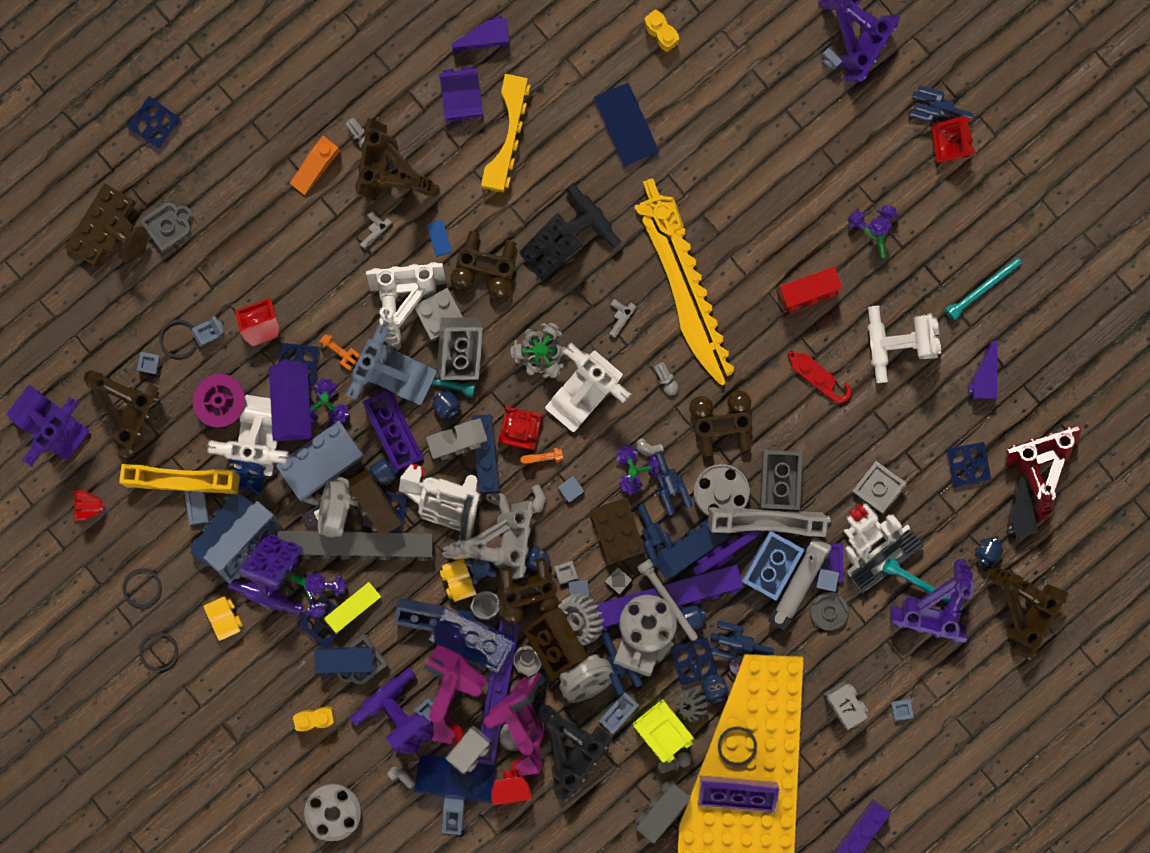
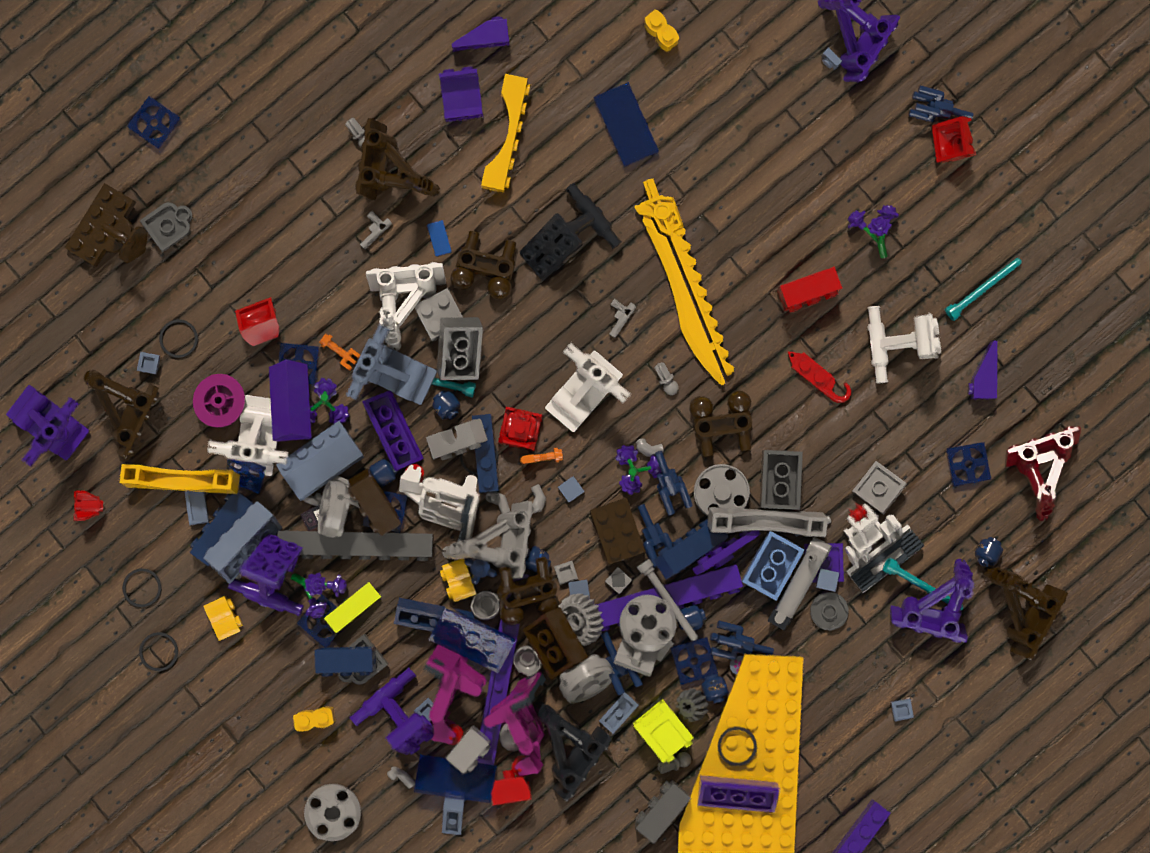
sand blue bracket [191,316,224,347] -> none
orange slope [290,136,340,195] -> none
light grey plant [511,323,566,378] -> none
light grey brick [824,682,868,730] -> none
black slope [1007,476,1039,538] -> none

